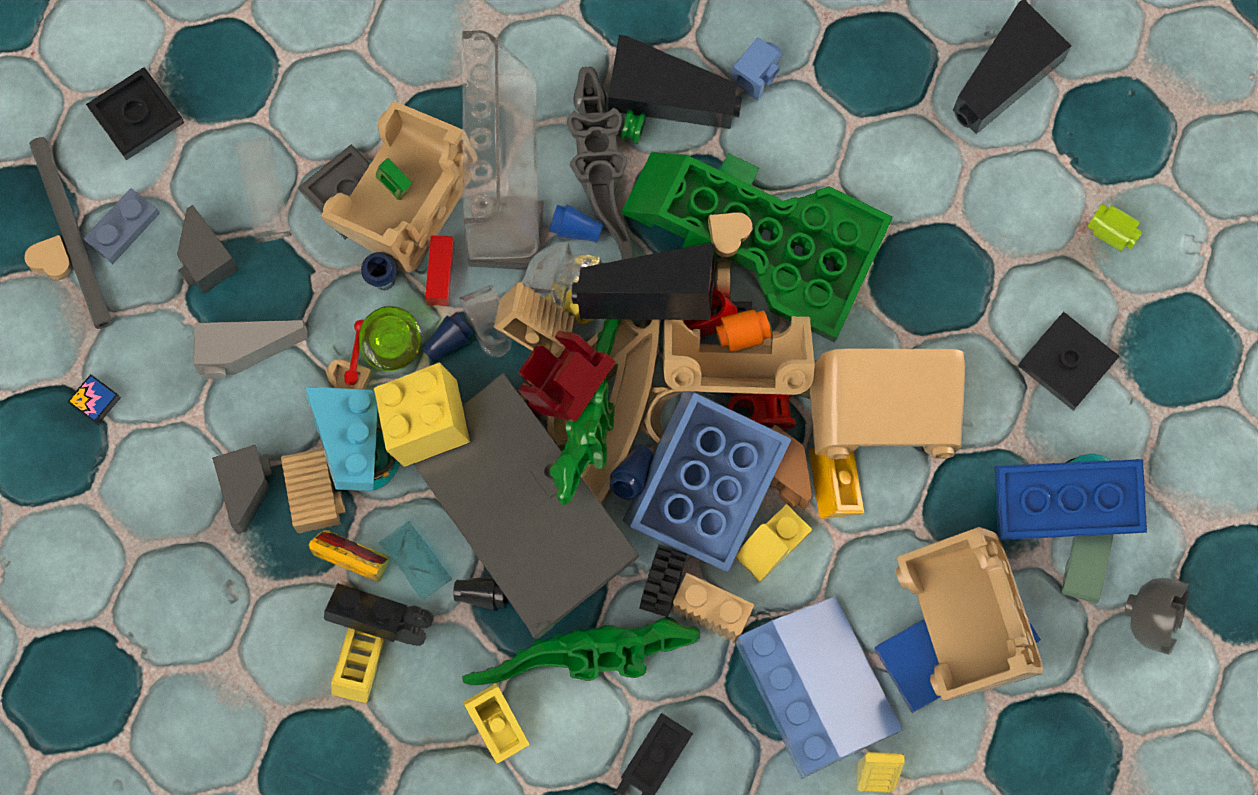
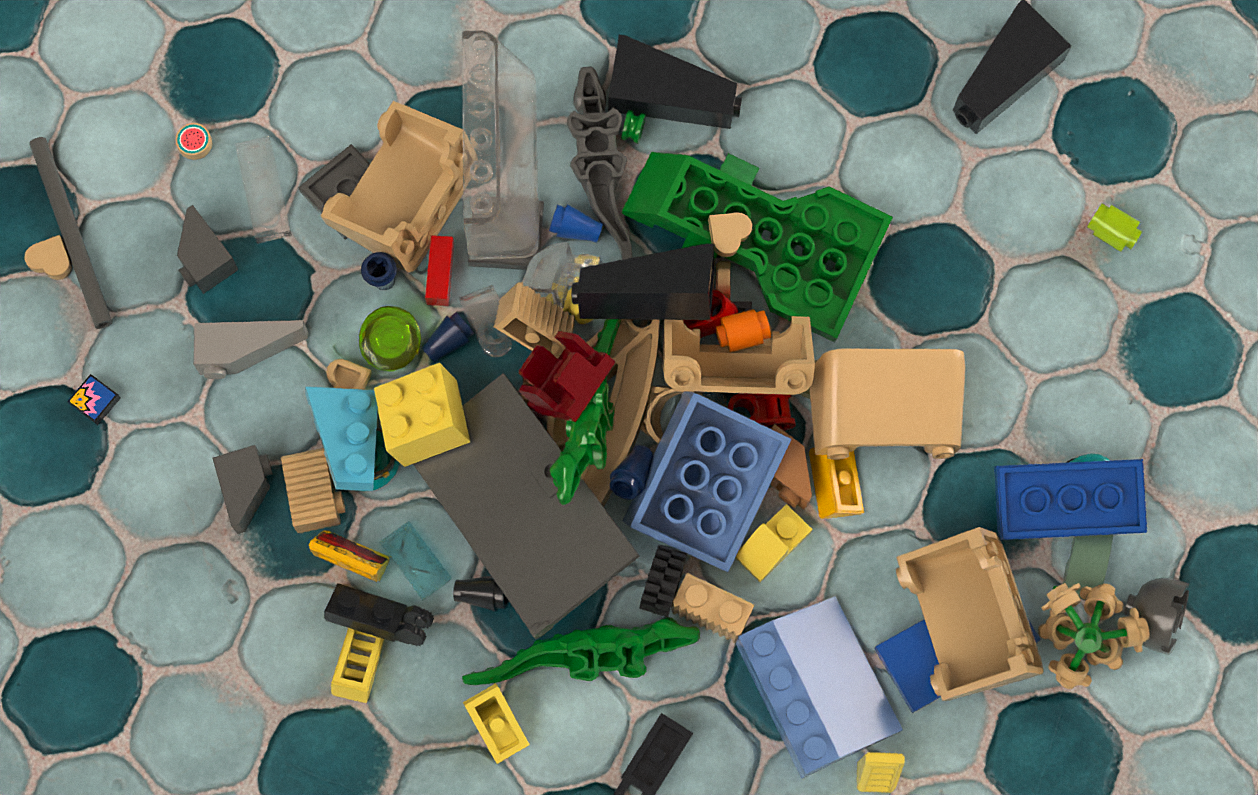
sand blue plate [84,188,160,265] -> none
black plate [86,67,185,161] -> none
red hinge [344,319,368,386] -> none
green tile [376,158,413,200] -> none
medium blue brick [731,37,782,101] -> none
black plate [1018,311,1120,411] -> none
none -> tile [175,123,212,160]
none -> tan plant [1038,583,1149,689]

